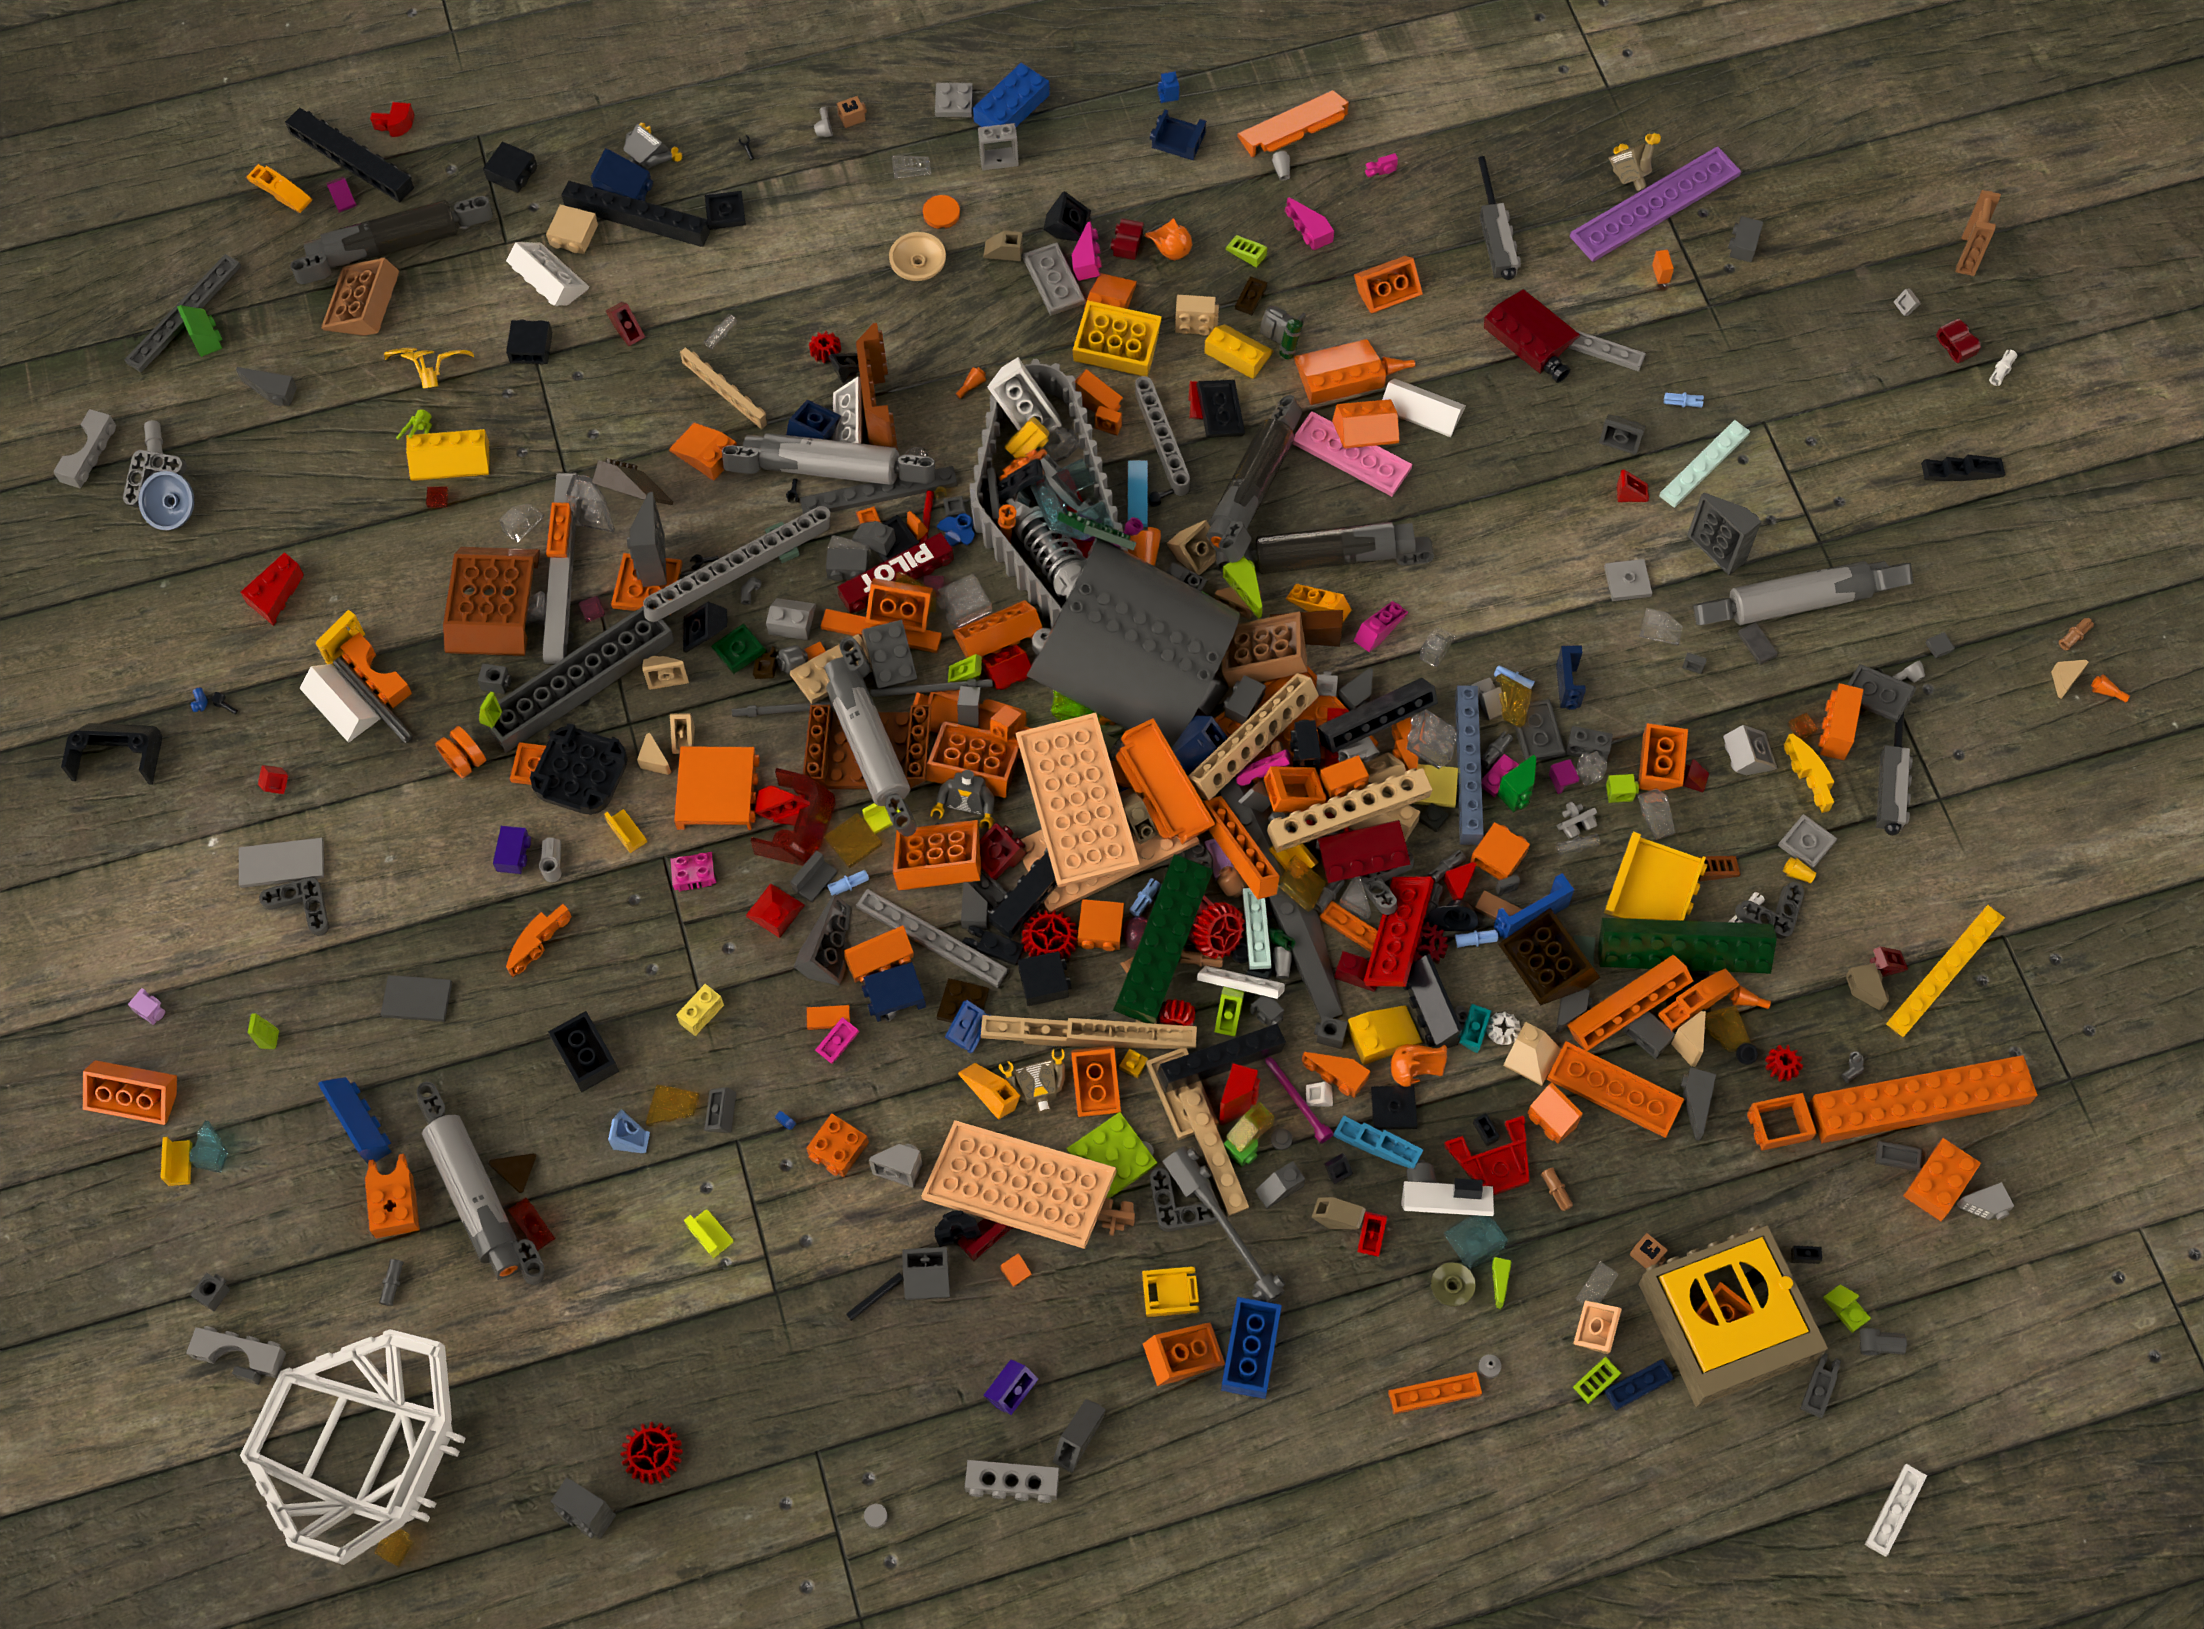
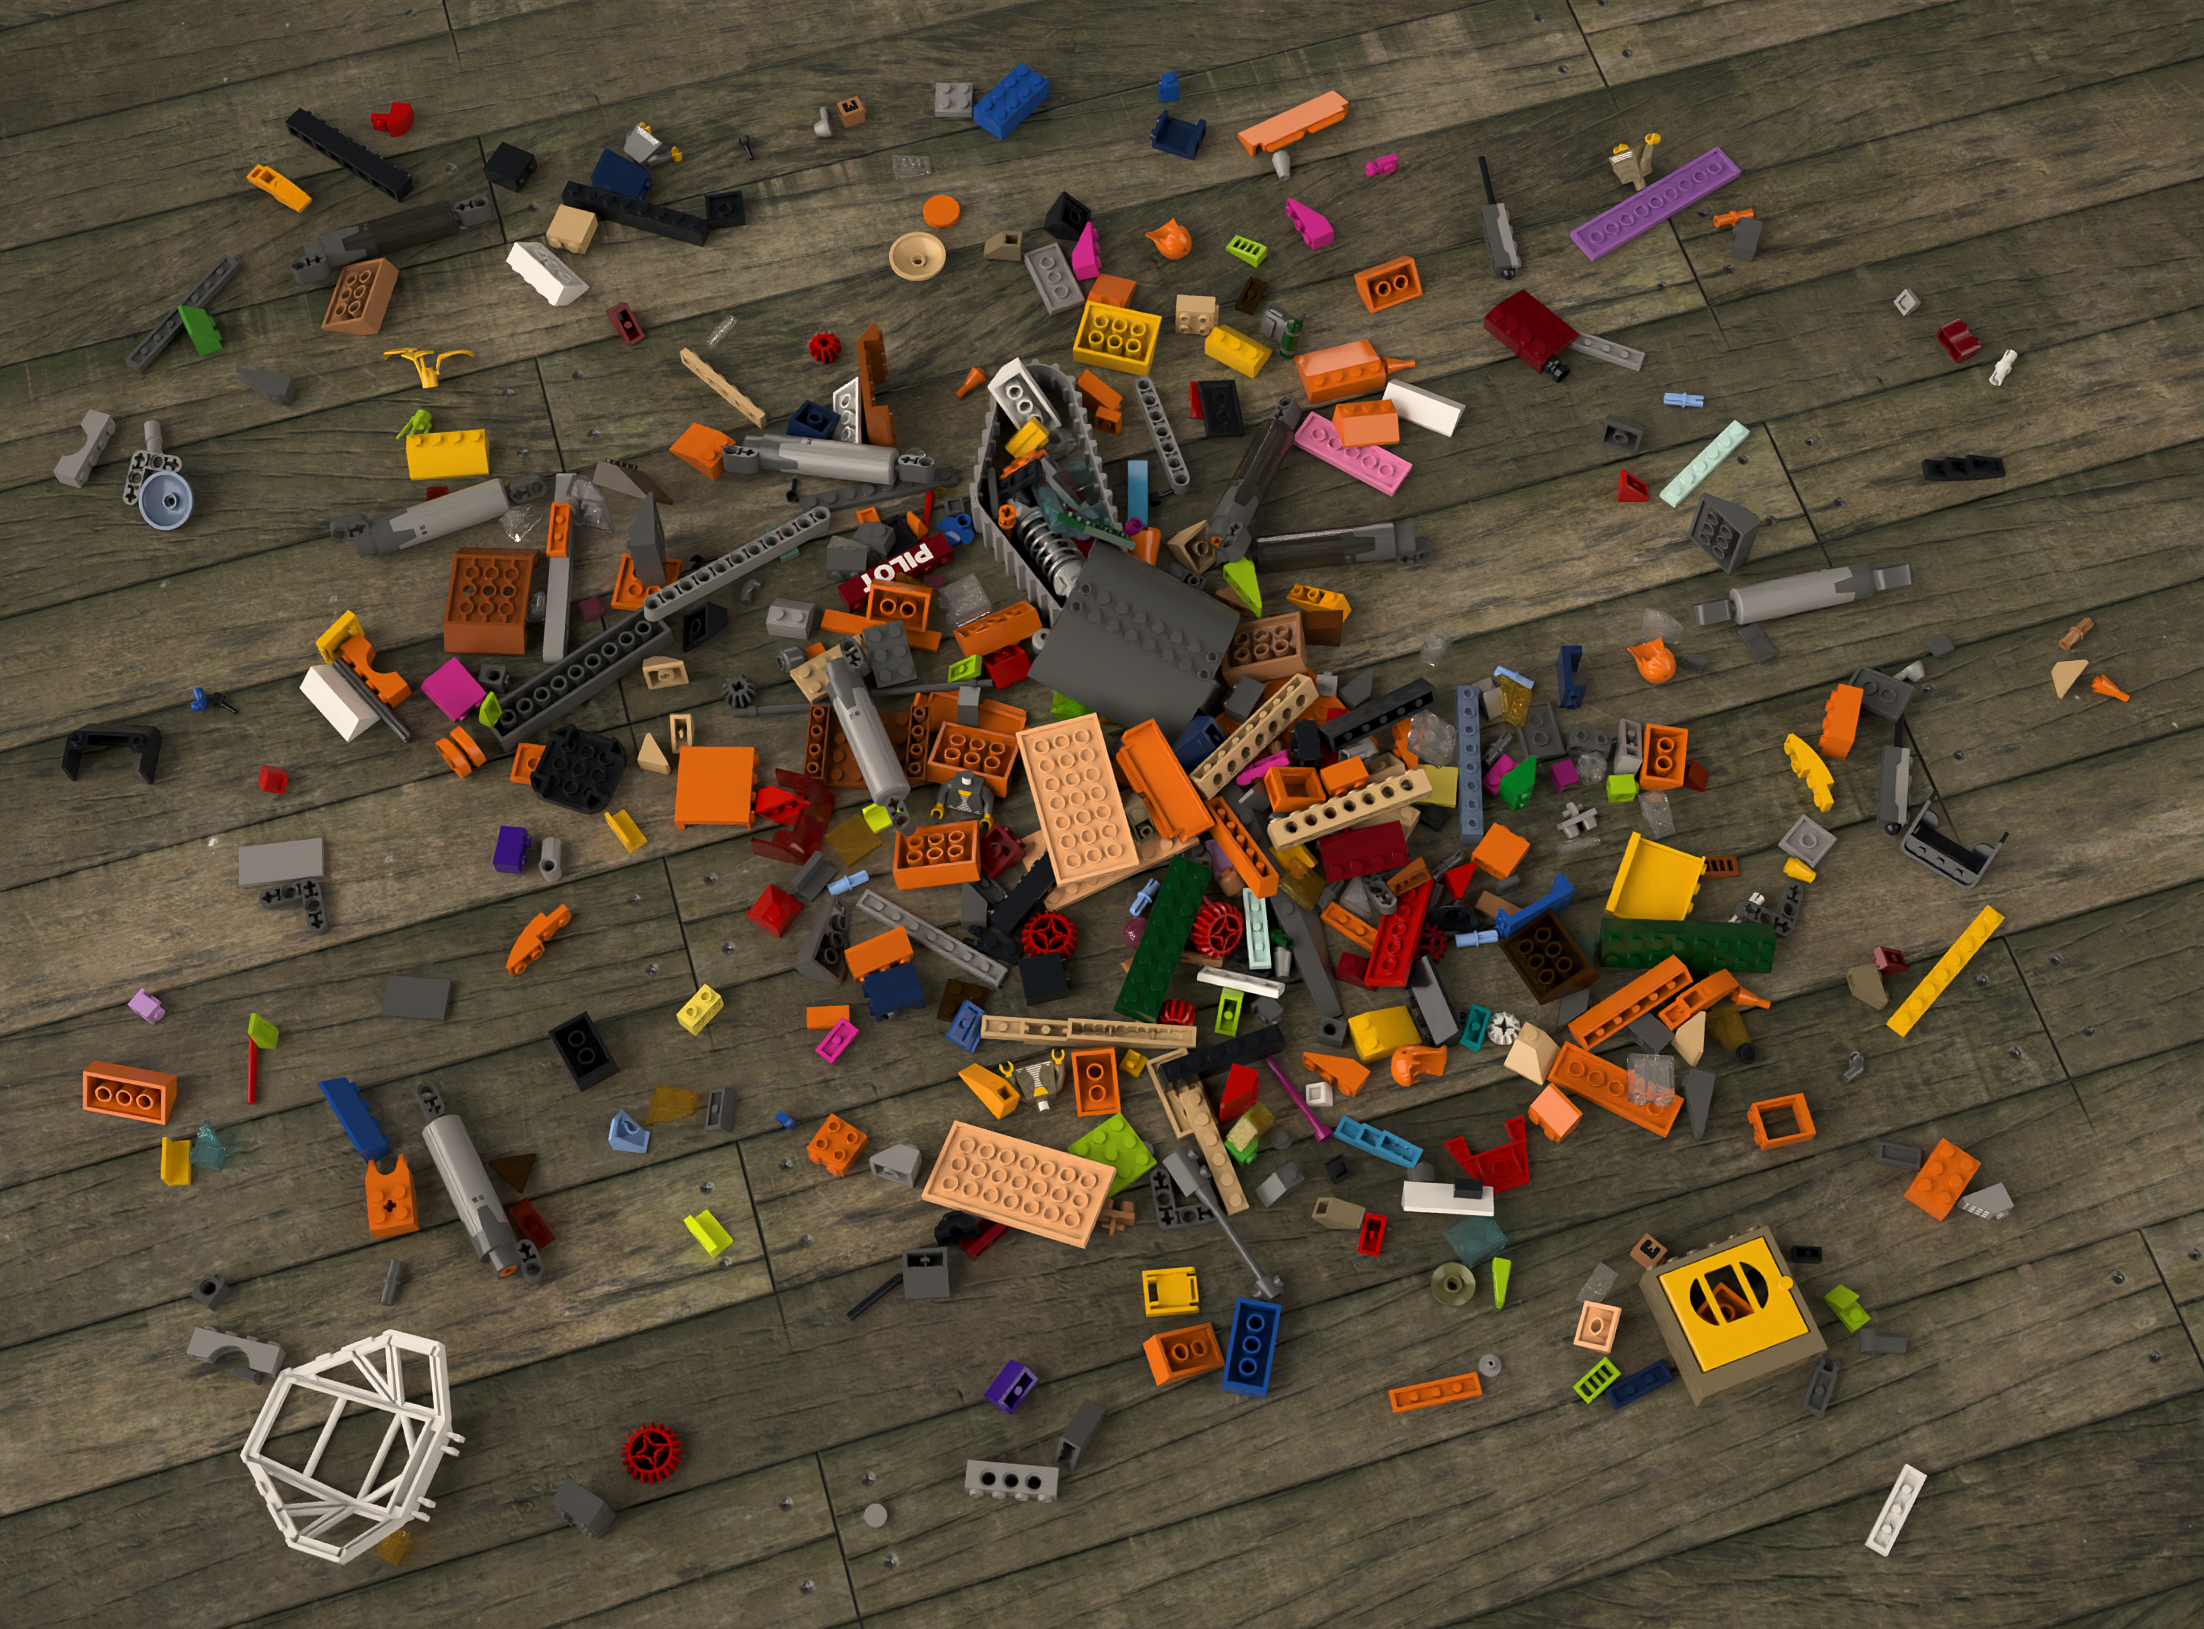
red wedge [240,552,304,626] -> none
magenta slope [326,177,356,212] -> none
black brick [506,319,553,364] -> none
dark pink hinge [671,852,716,892] -> none
dark green plate [711,623,767,674] -> none
dark brown plate [753,646,777,679] -> none
black slope [828,353,860,383] -> none
light grey window [978,123,1019,170] -> none
orange brick [990,705,1022,742] -> none
orange slope [1000,1253,1032,1287] -> none
orange brick [1078,899,1124,951] -> none
dark red brick [1110,218,1144,260] -> none
dark pink slope [1354,601,1408,652] -> none
black plate [1371,1085,1418,1130] -> none
black piece [1473,1113,1500,1146] -> none
medium nougat axle [1541,1168,1573,1211] -> none
light grey plate [1604,559,1652,601] -> none
orange piece [1652,249,1674,284] -> none
light grey slope [1723,725,1777,776] -> none
red gear [1765,1045,1803,1082] -> none
clear orange plate [1788,712,1817,739] -> none
orange brick [1809,1055,2037,1144] -> none
medium nougat fence [1955,190,2001,276] -> none
none -> red bar [247,1036,258,1105]
none -> piece [330,473,547,558]
none -> dark pink slope [420,656,487,722]
none -> dark grey gear [722,674,756,708]
none -> dark orange slope [1387,857,1433,897]
none -> light grey slope [1614,718,1643,778]
none -> orange piece [1627,637,1676,684]
none -> clear brick [1627,1053,1675,1106]
none -> orange pin [1714,209,1753,228]
none -> black windscreen [1900,790,2009,890]

